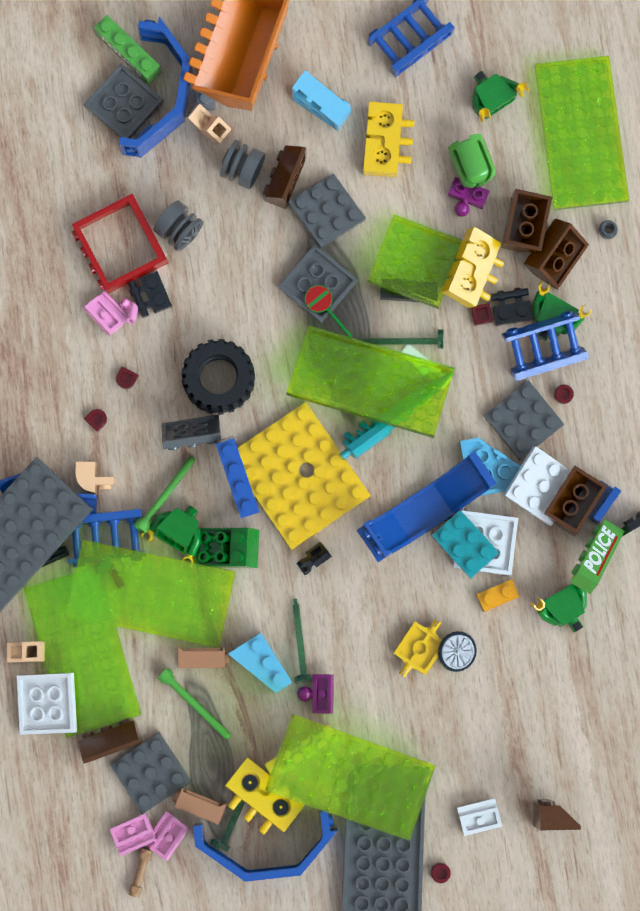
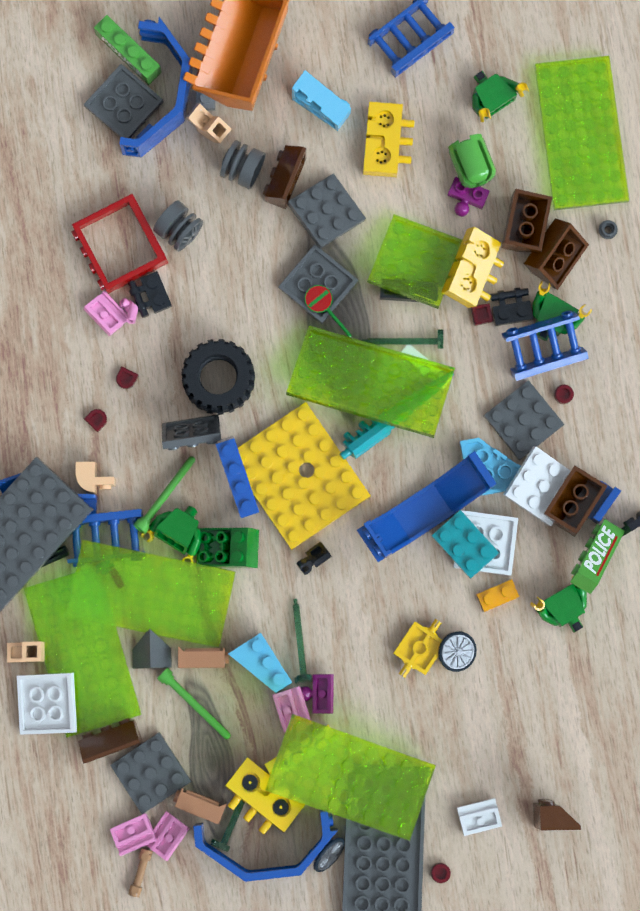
none -> dark grey slope [132,629,172,669]
none -> bright pink plate [272,686,312,732]
none -> wheel [314,837,345,872]

